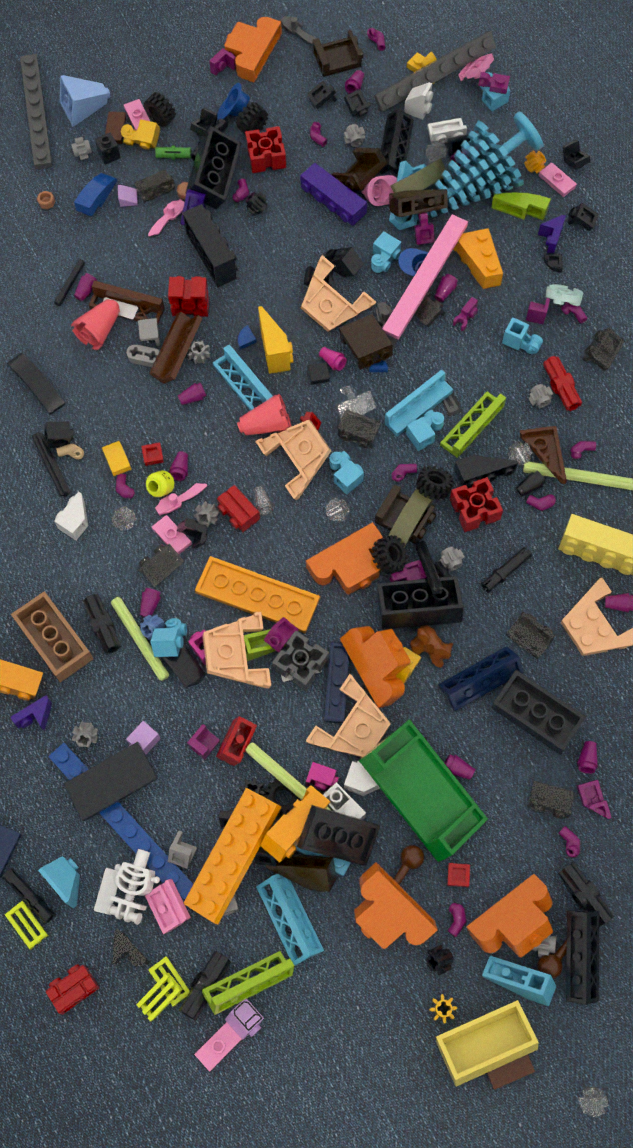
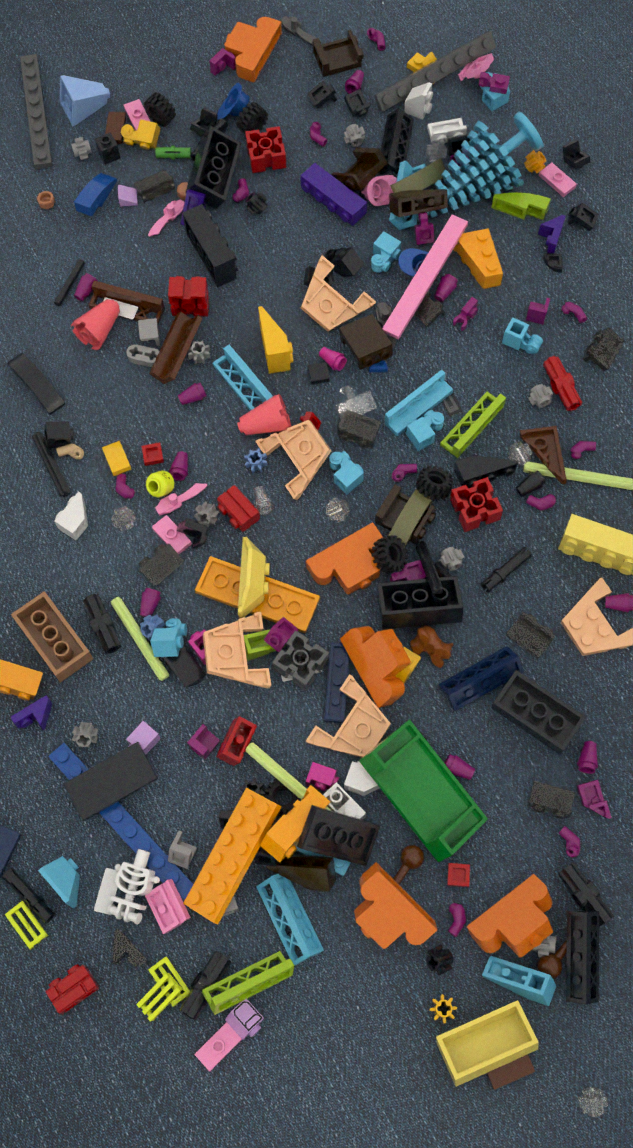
blue tile [238,325,256,350] -> none
light aqua plate [545,284,583,306] -> none
none -> light yellow wedge [238,537,270,619]
none -> medium blue gear [244,448,268,473]

